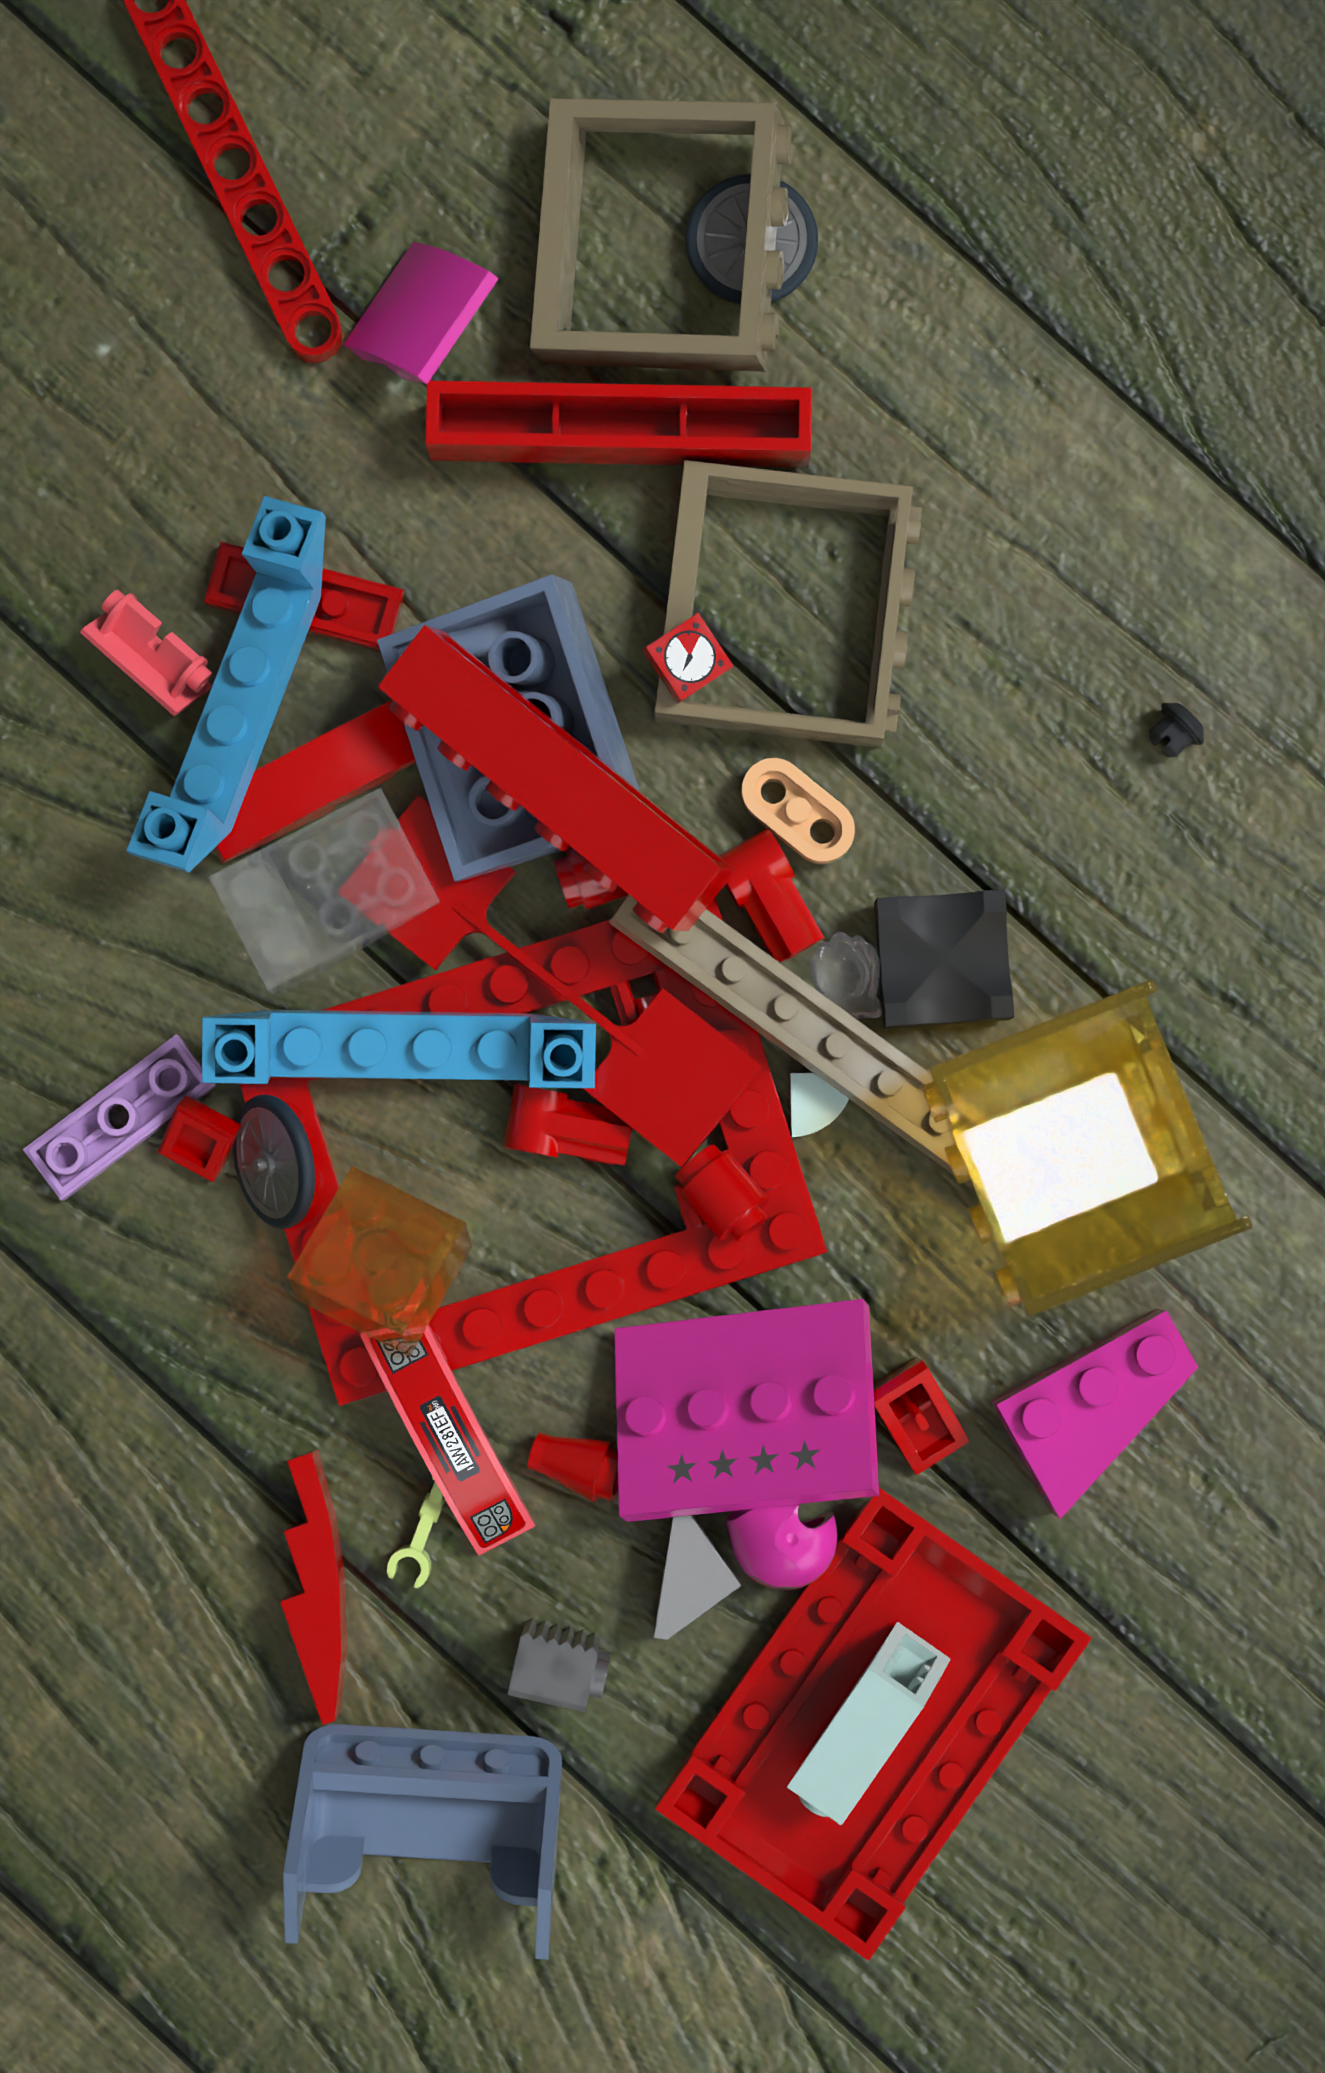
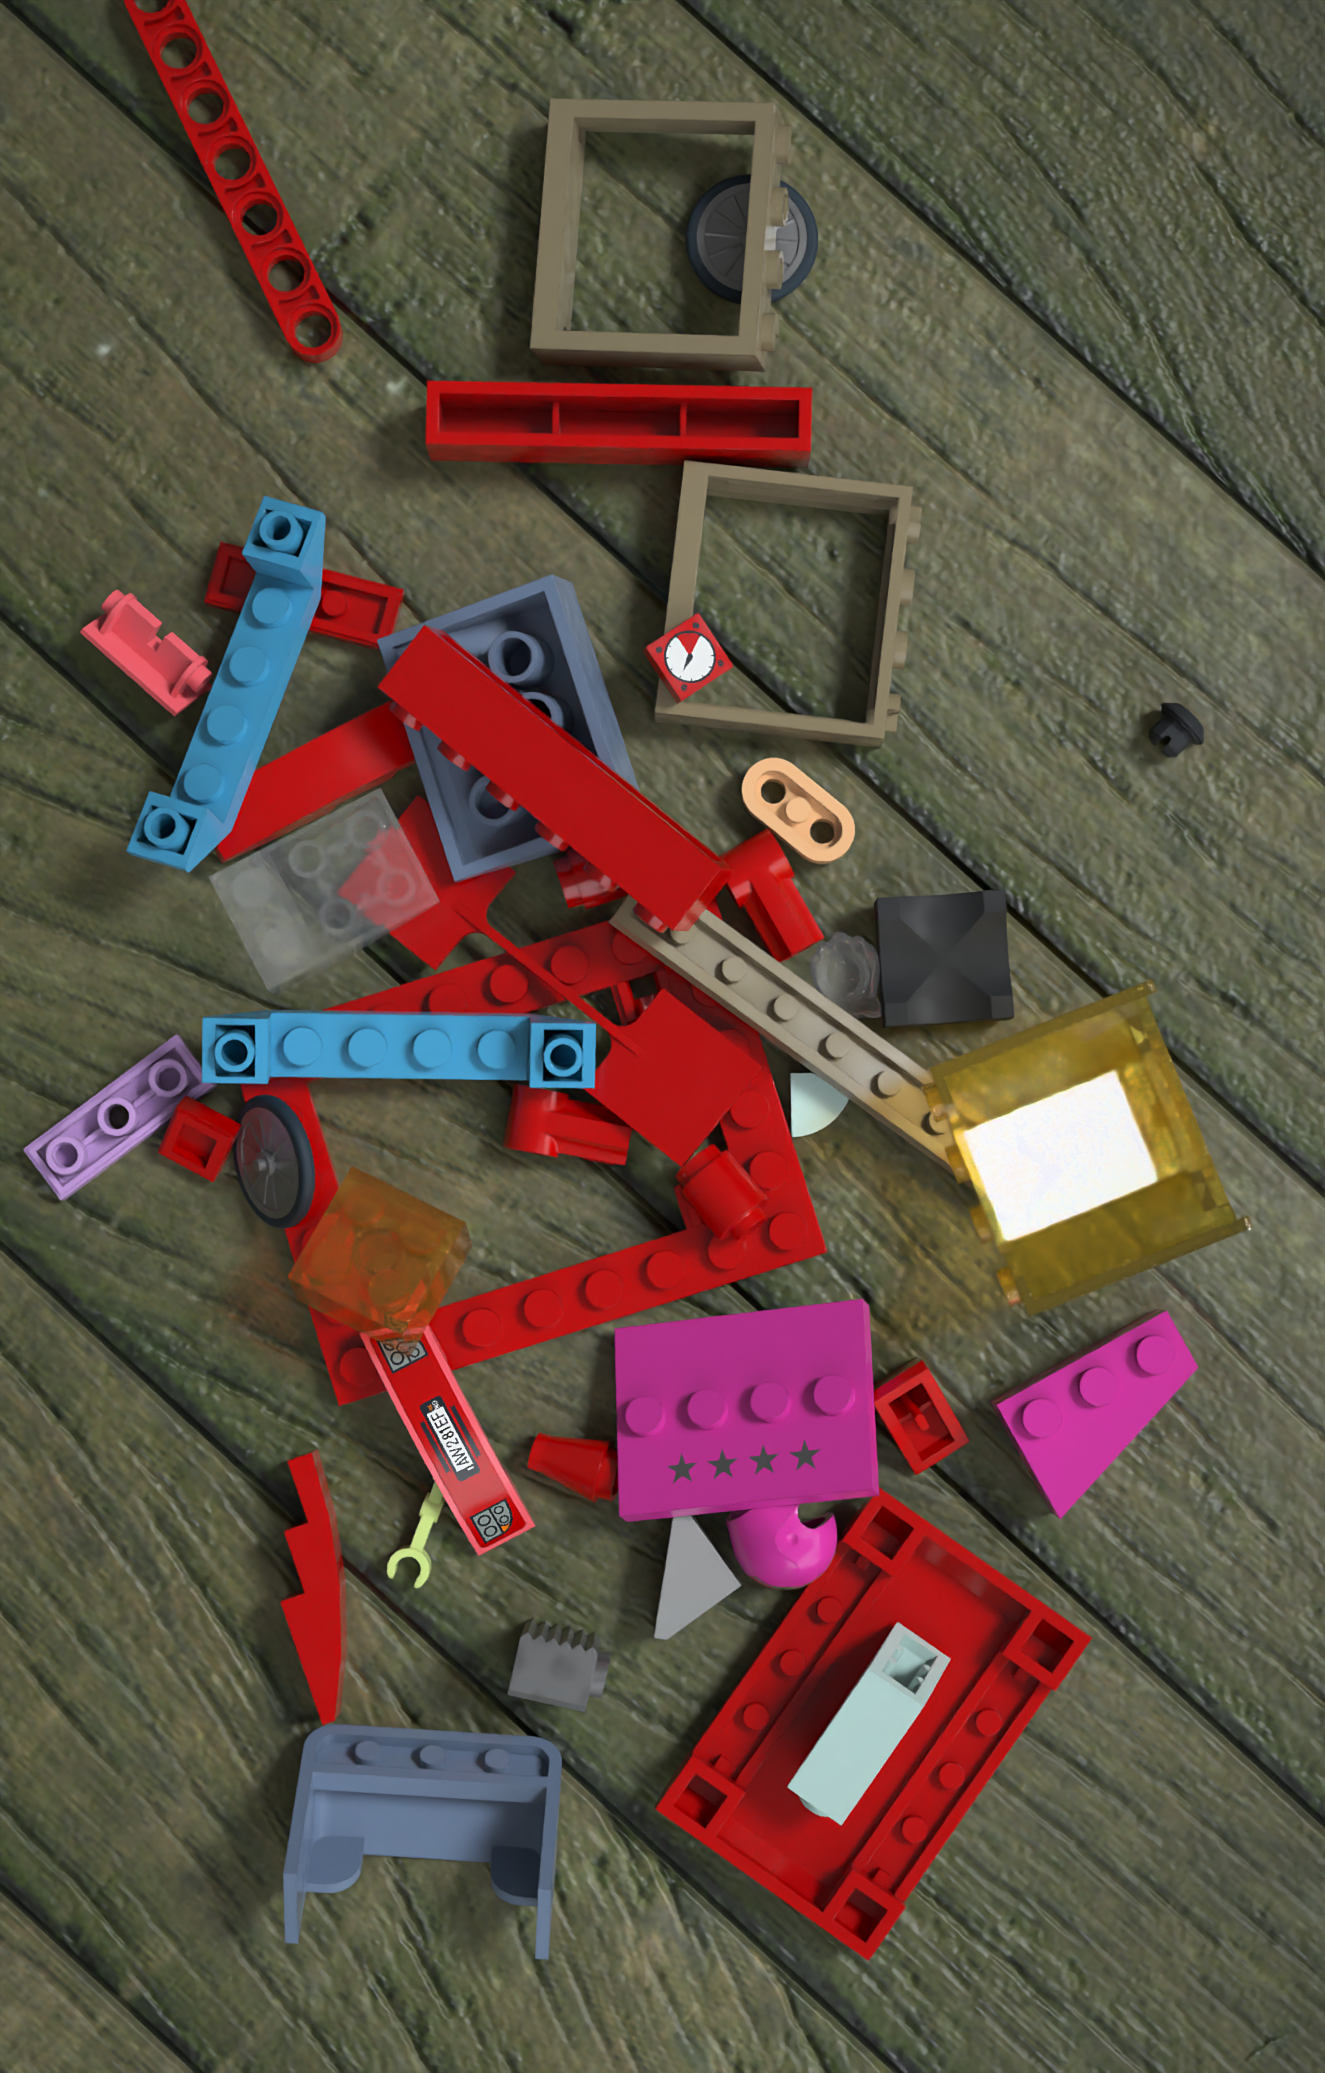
dark pink slope [343,242,498,384] -> none

